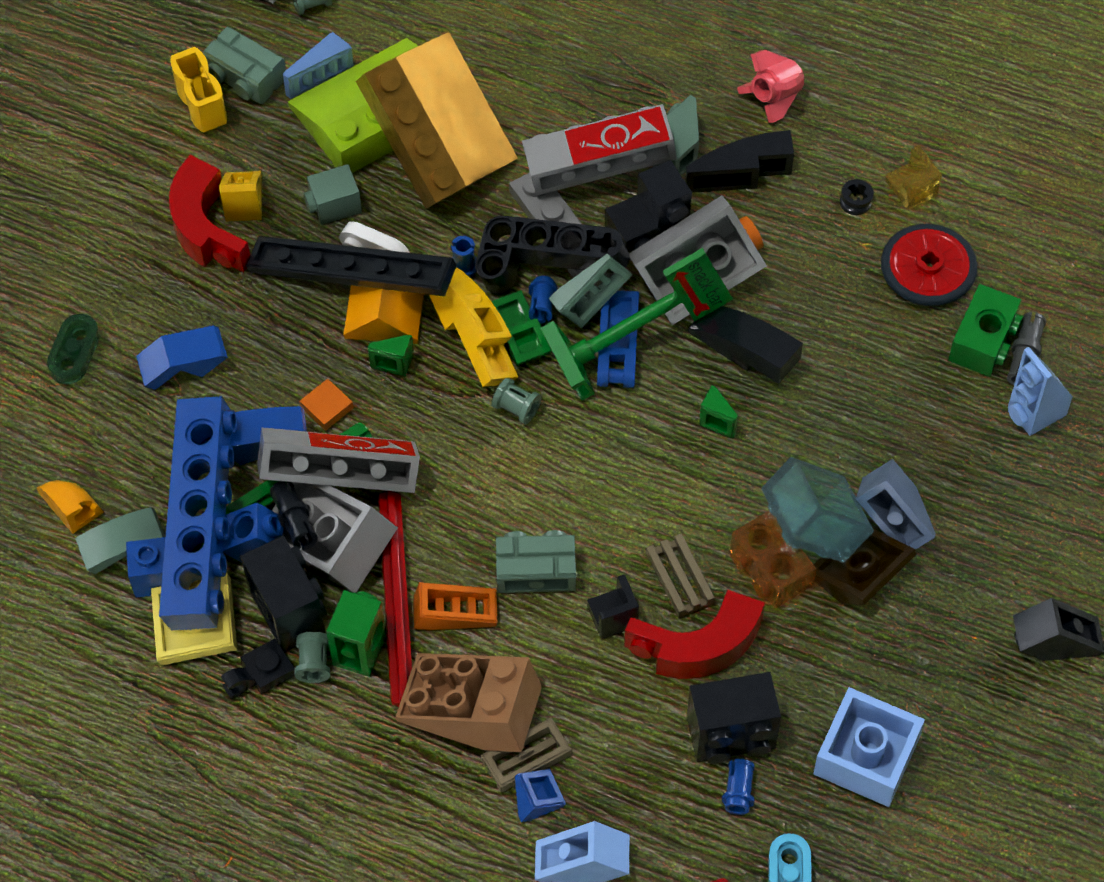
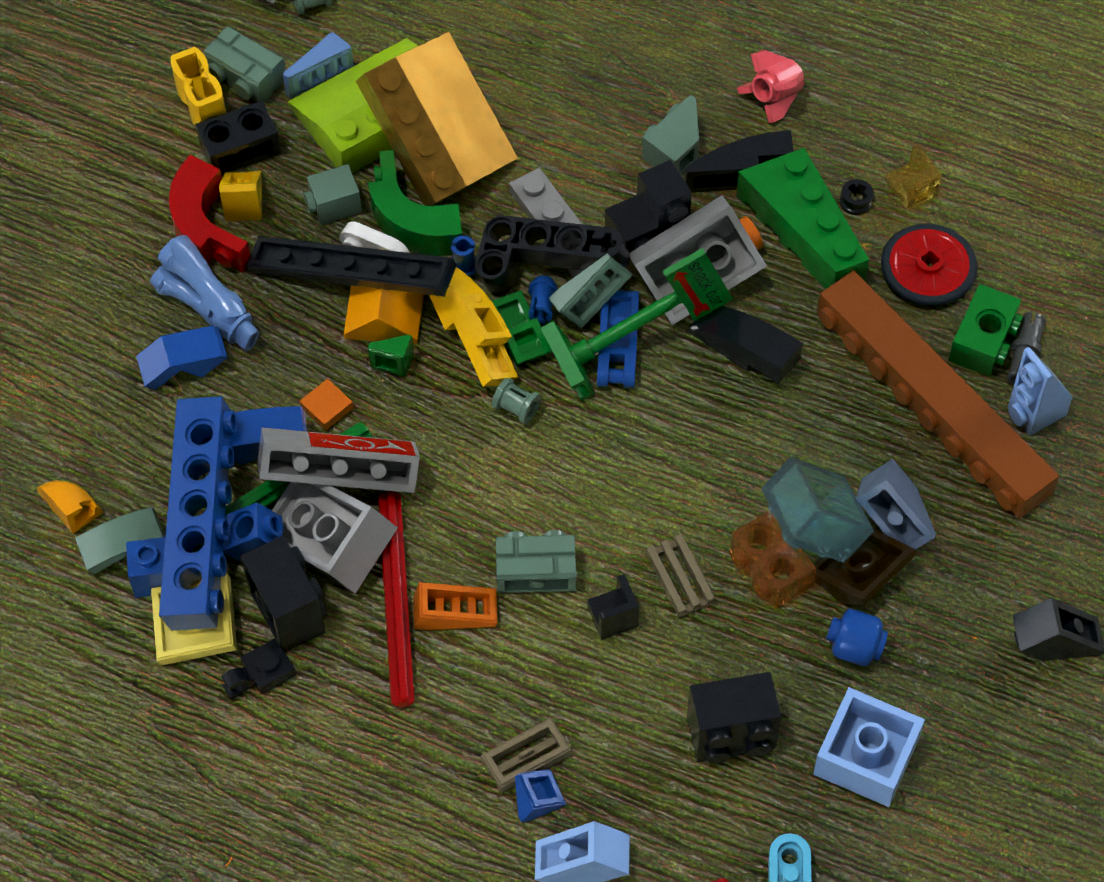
clear green plate [47,314,100,384] -> none
black pin [270,481,318,551] -> none
sand green bush [294,632,331,683] -> none
green brick [326,590,387,677] -> none
medium nougat slope [395,653,542,752] -> none
light grey brick [522,104,677,196] -> none
red arch [624,590,765,679] -> none
green slope [699,385,738,439] -> none
blue pin [722,759,755,815] -> none
none -> medium blue piece [150,235,260,352]
none -> black brick [195,101,281,175]
none -> green arch [368,150,462,256]
none -> green wedge [736,148,869,289]
none -> dark orange brick [817,270,1059,519]
none -> blue head [826,609,888,667]

